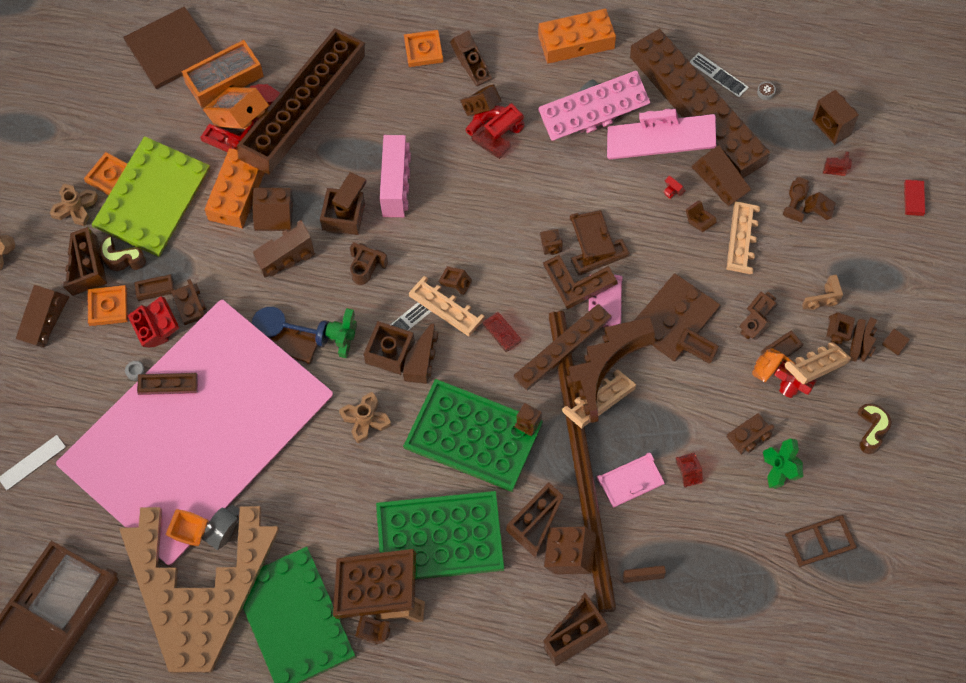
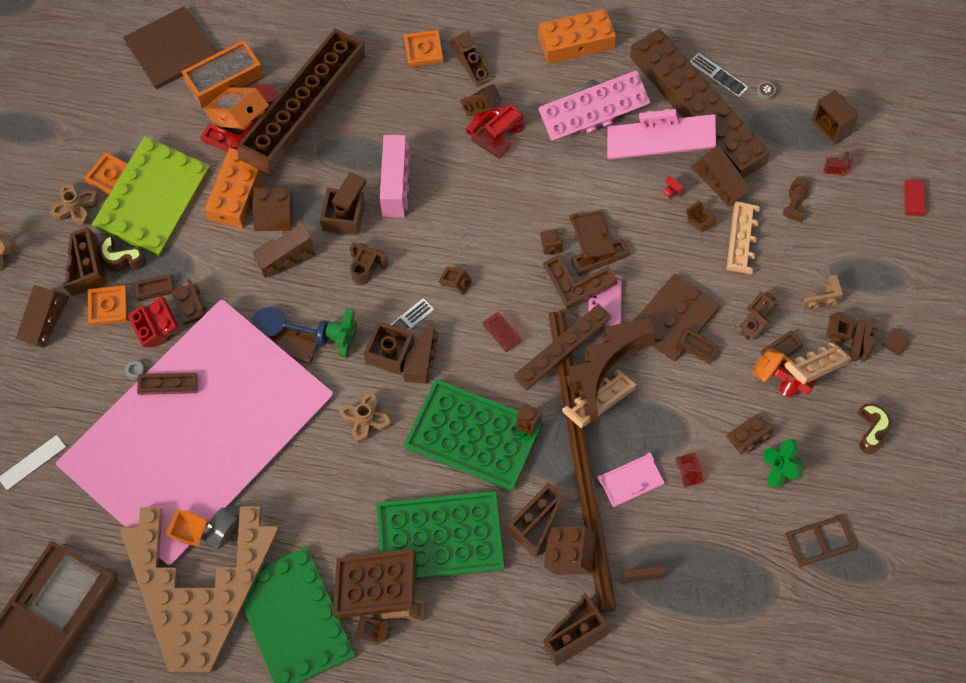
light nougat hinge [409,276,485,336] -> none
reddish brown bracket [803,192,836,220] -> none

